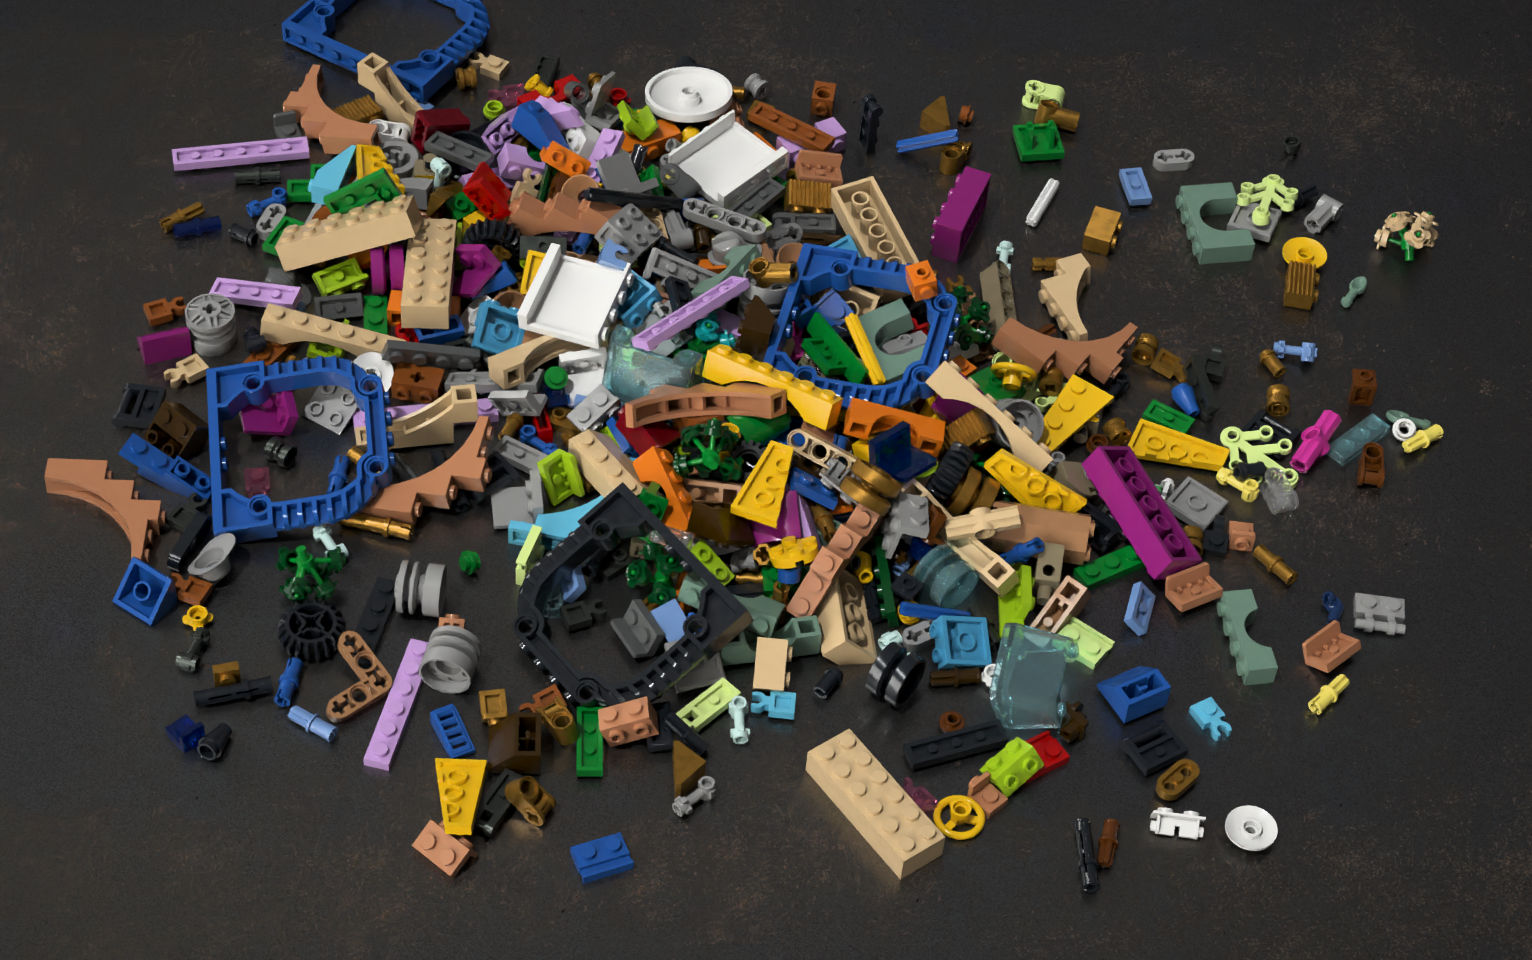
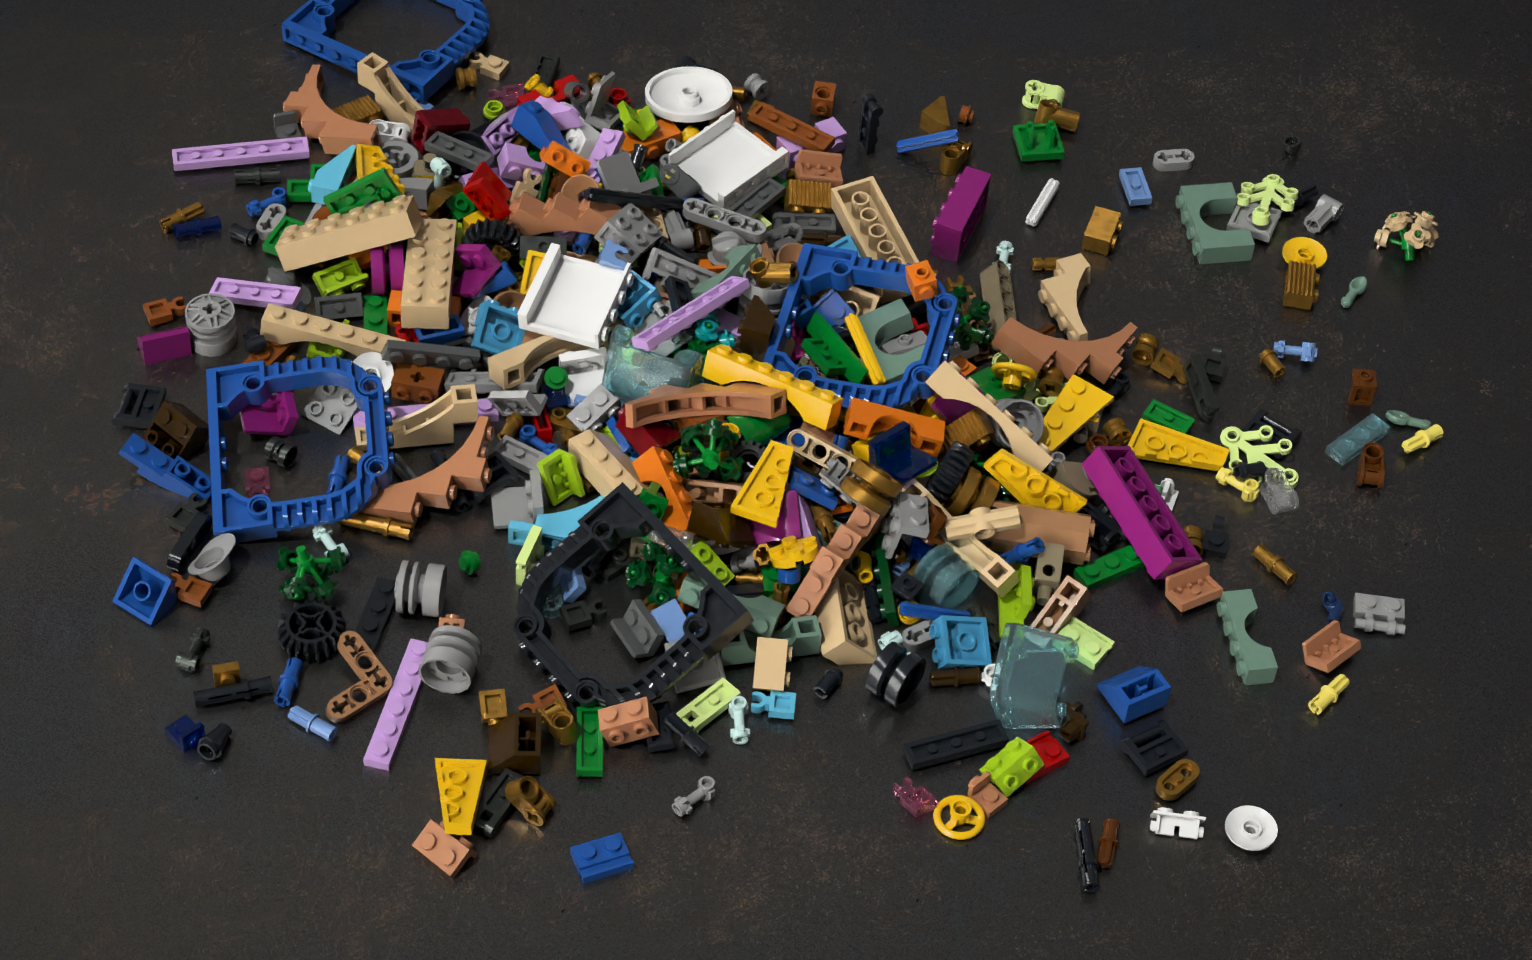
nougat arch [44,458,167,564] -> none
tan plate [164,353,209,388] -> none
yellow plate [182,605,213,631] -> none
blue slope [430,704,476,759] -> none
pearl gold slope [672,741,706,798] -> none
tan brick [805,728,946,880] -> none
reddish brown plate [939,711,965,733] -> none
medium blue plate [1124,581,1156,636] -> none
light grey plate [1166,476,1229,533] -> none
blue cone [1171,383,1201,418] -> none
medium azure plate [1189,697,1232,741] -> none
nougat bracket [1228,521,1256,552] -> none
pearl gold wheel [1266,384,1290,417] -> none
dark pink piece [1289,410,1342,473] -> none
white plate [1392,418,1416,442] -> none

